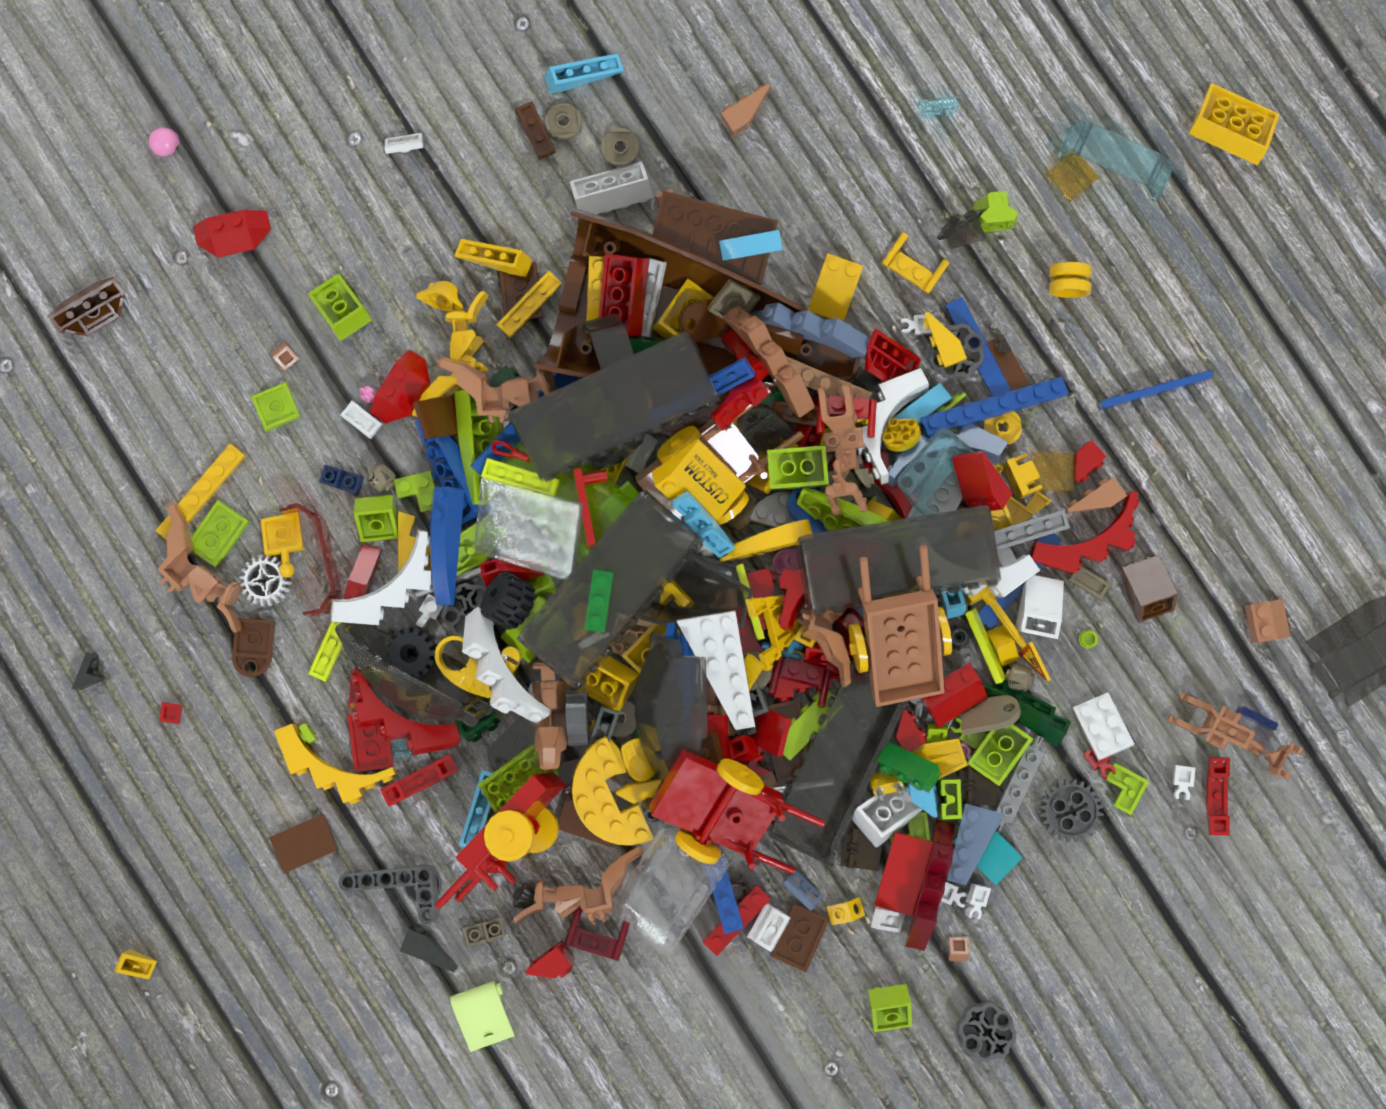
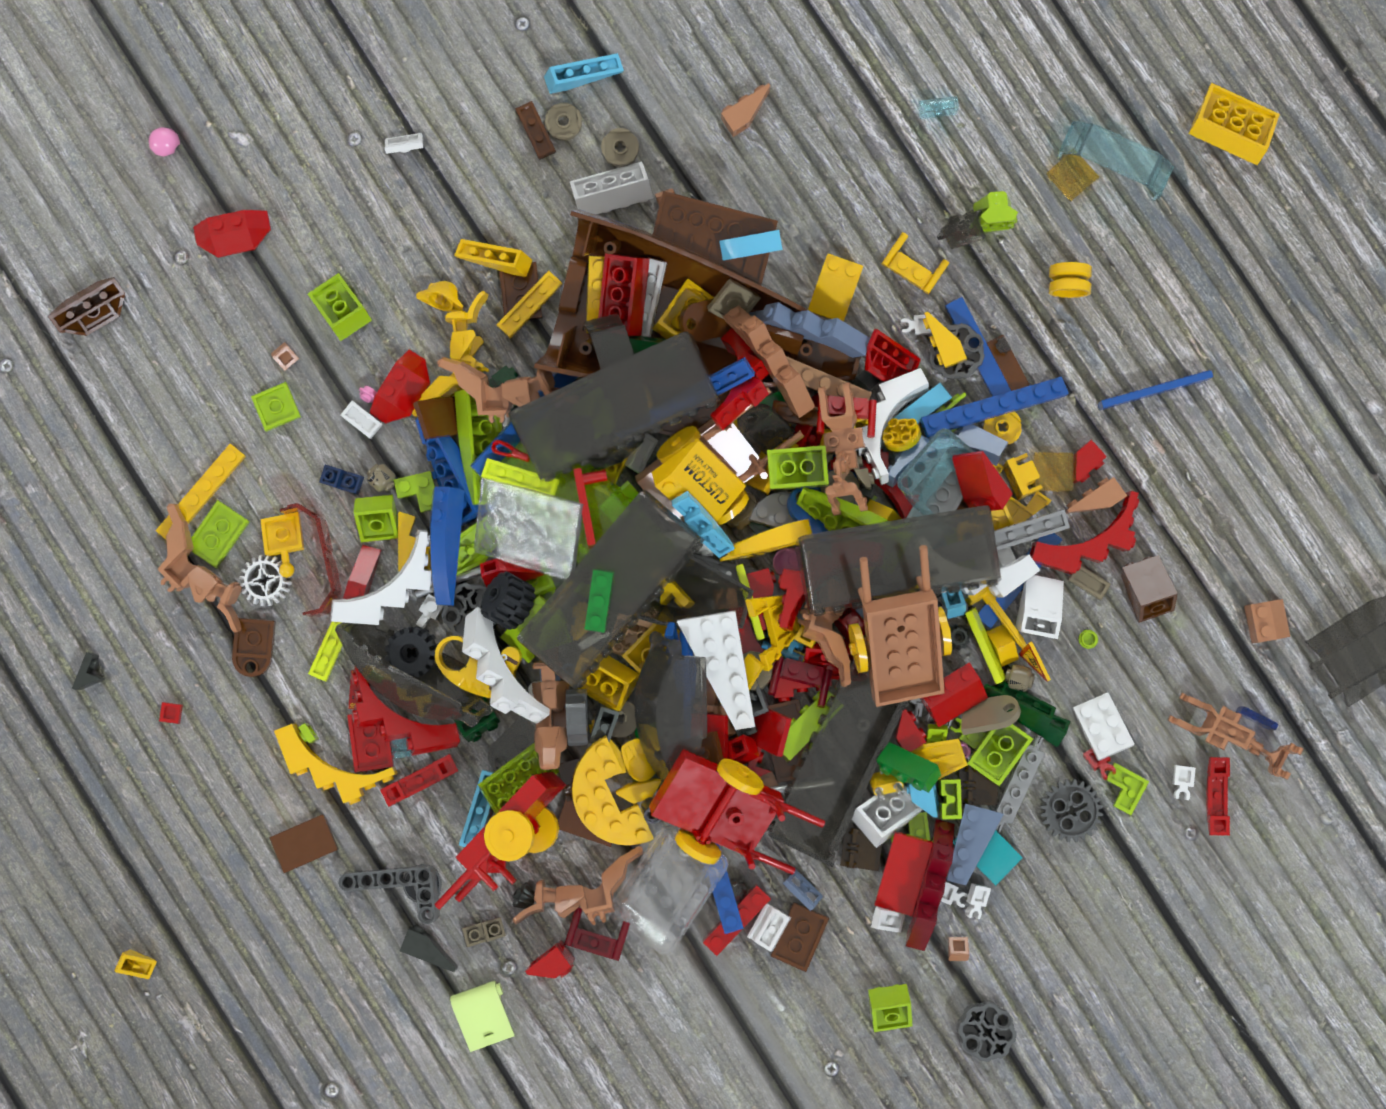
yellow bracket [827,897,865,925] -> none

